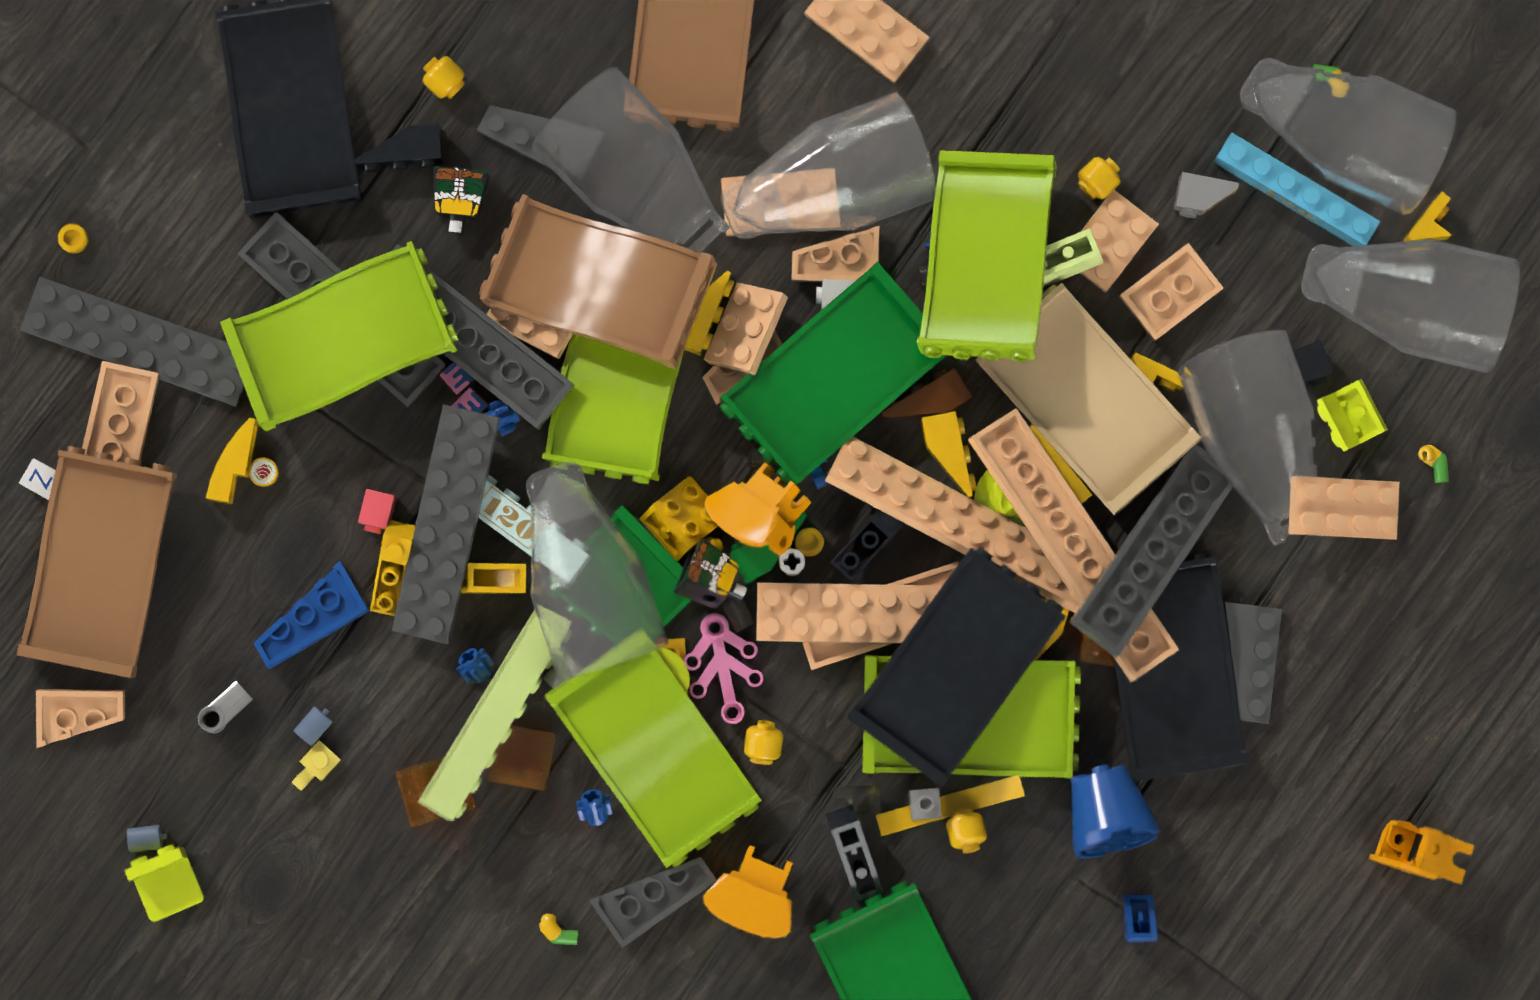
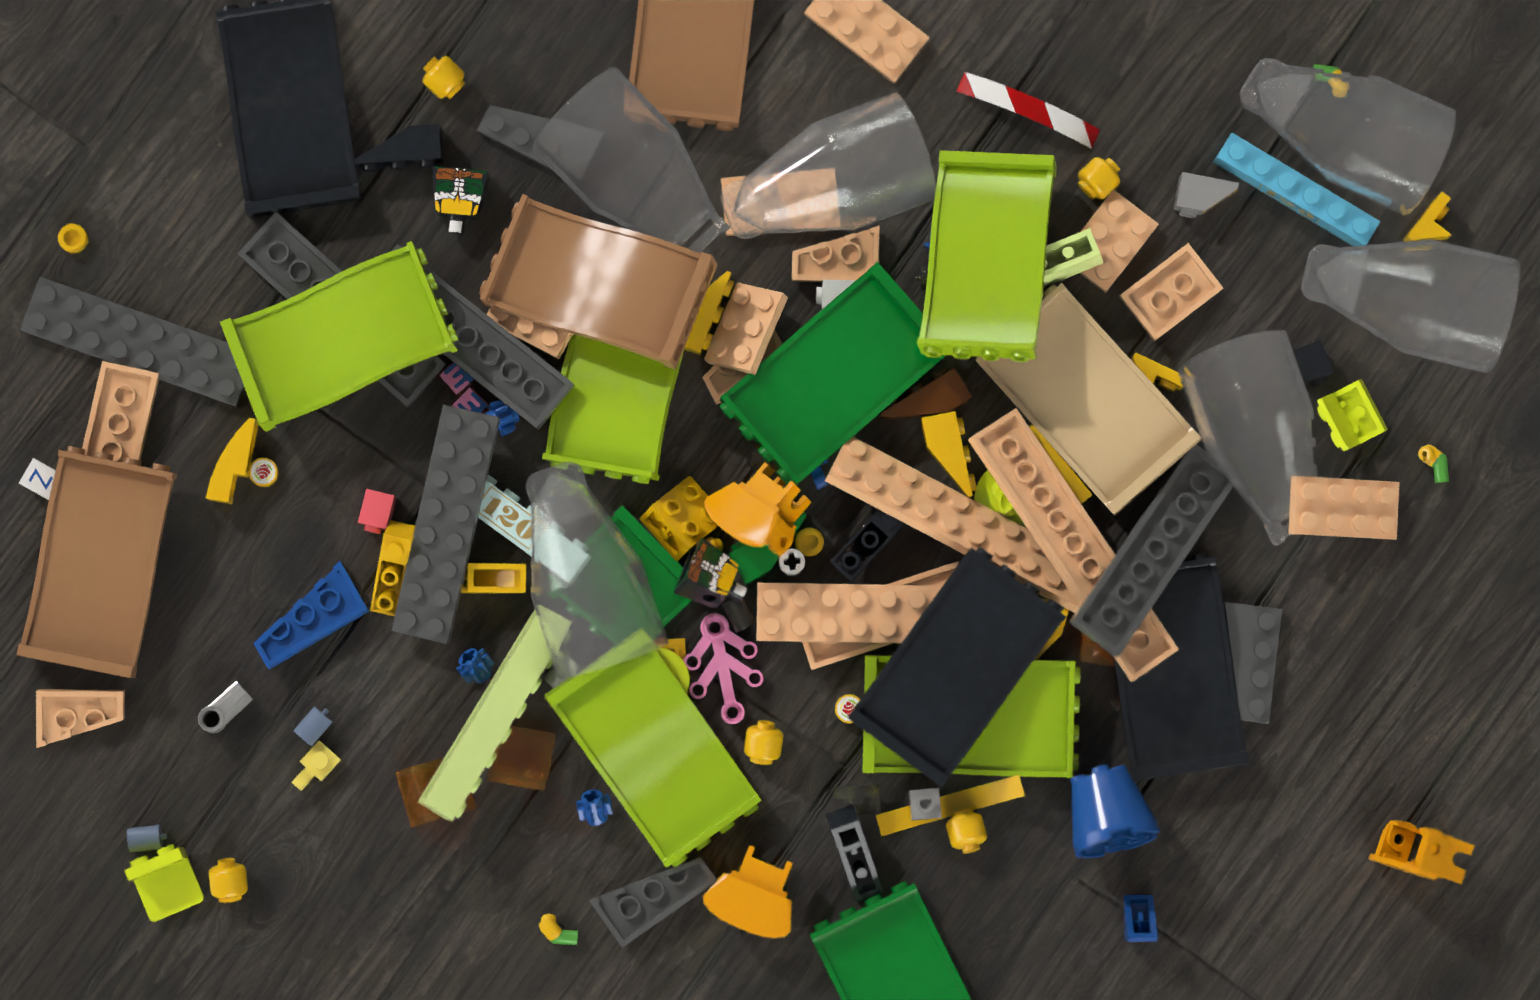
none -> yellow head [209,858,248,903]
none -> tile [835,694,860,723]
none -> sticker [956,72,1100,149]

